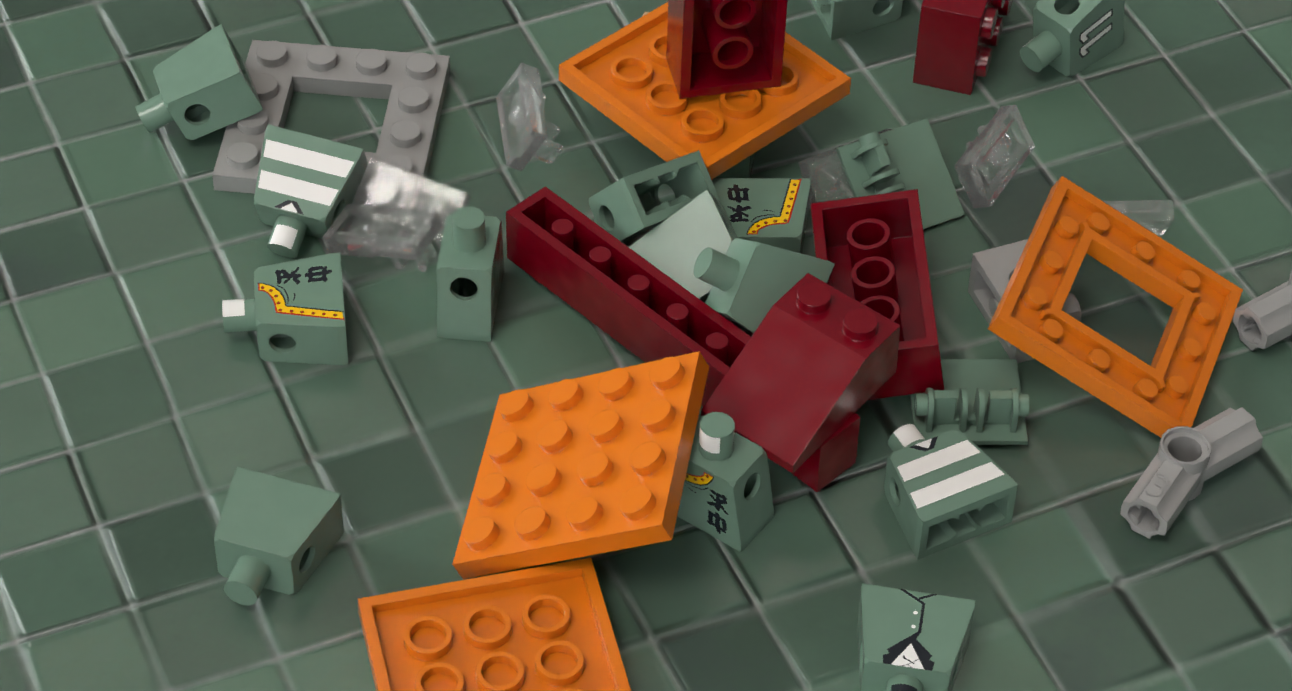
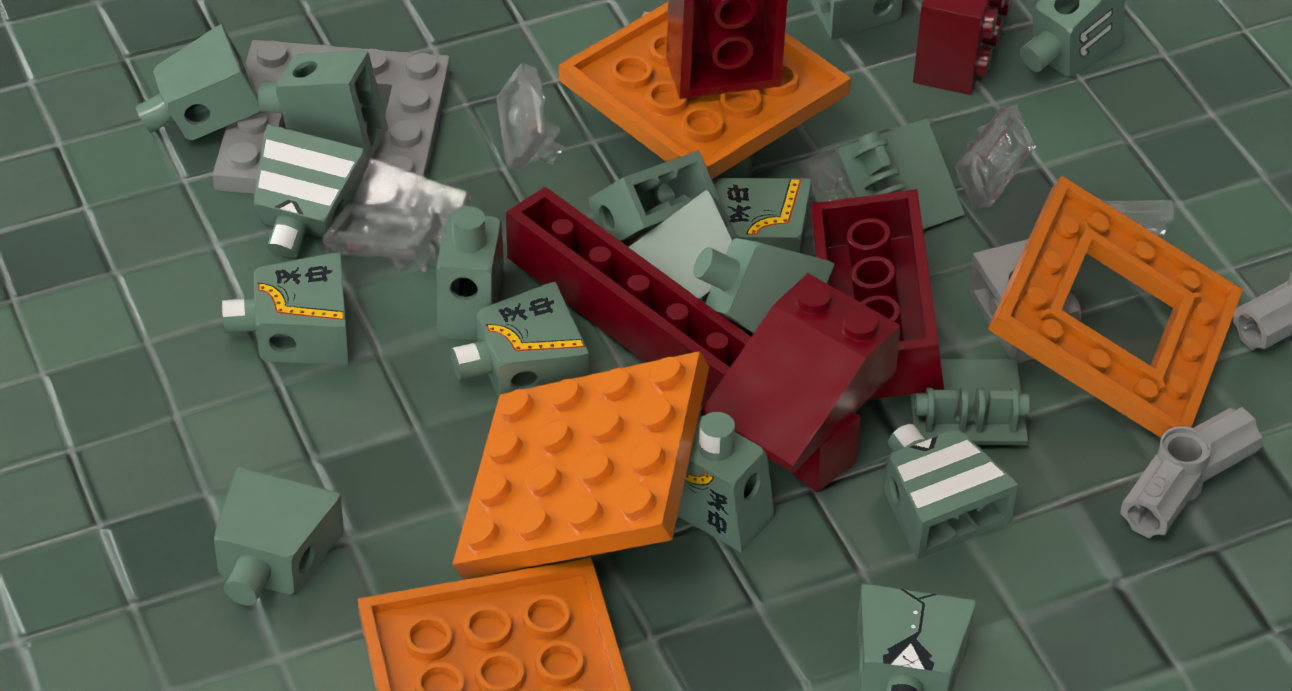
none -> sand green torso [258,50,388,161]
none -> sand green torso [451,282,589,398]

